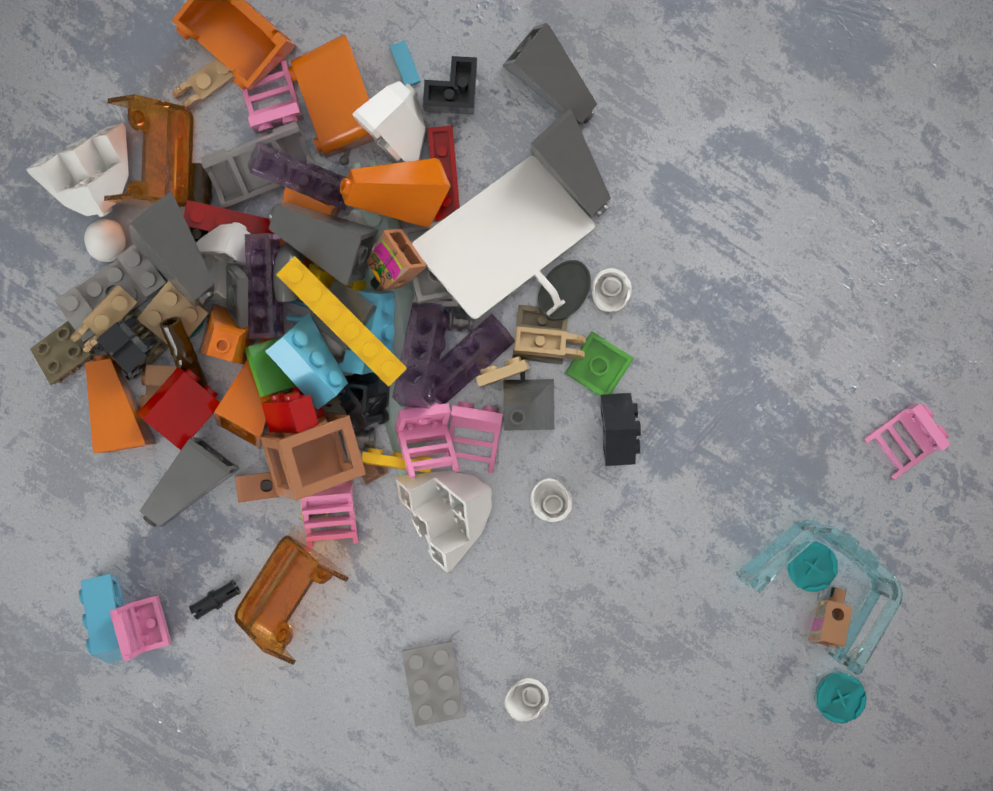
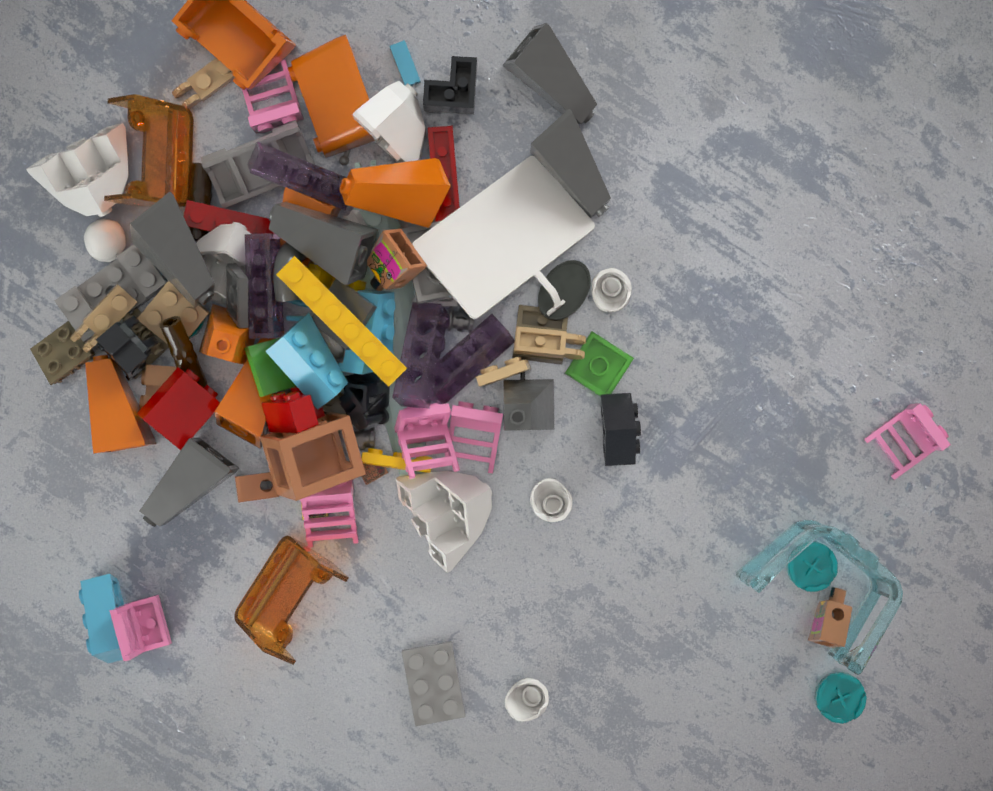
black pin [189,580,241,620] -> none

